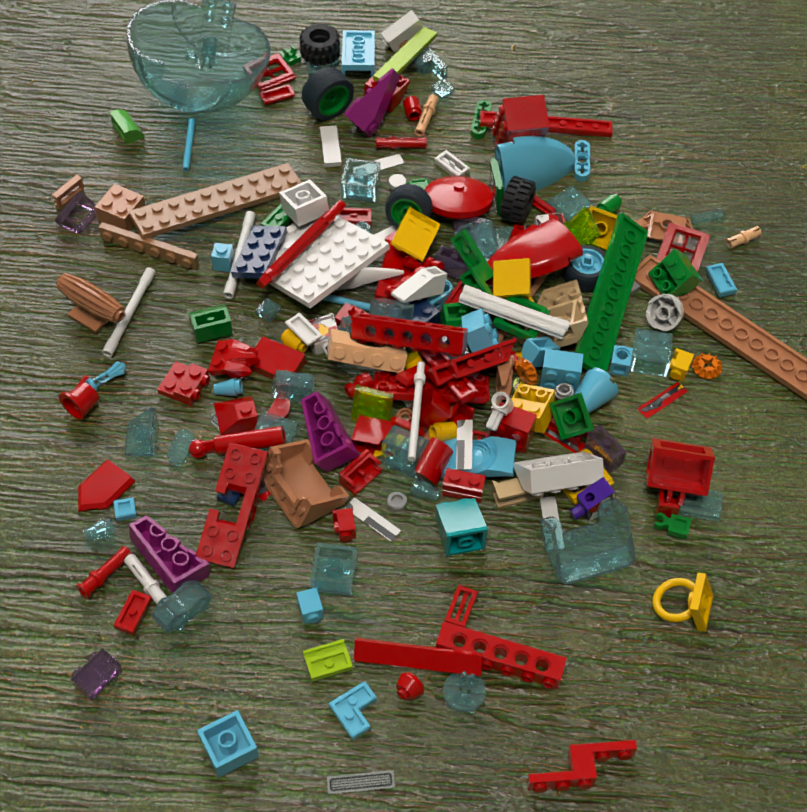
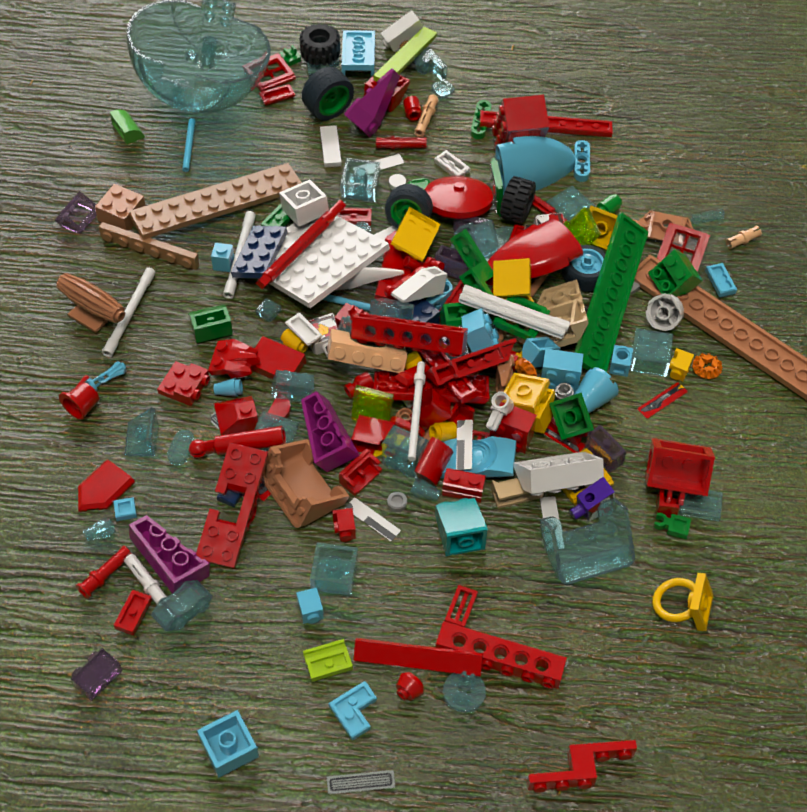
nougat tile [52,175,85,209] -> none
none -> yellow tile [502,373,550,412]

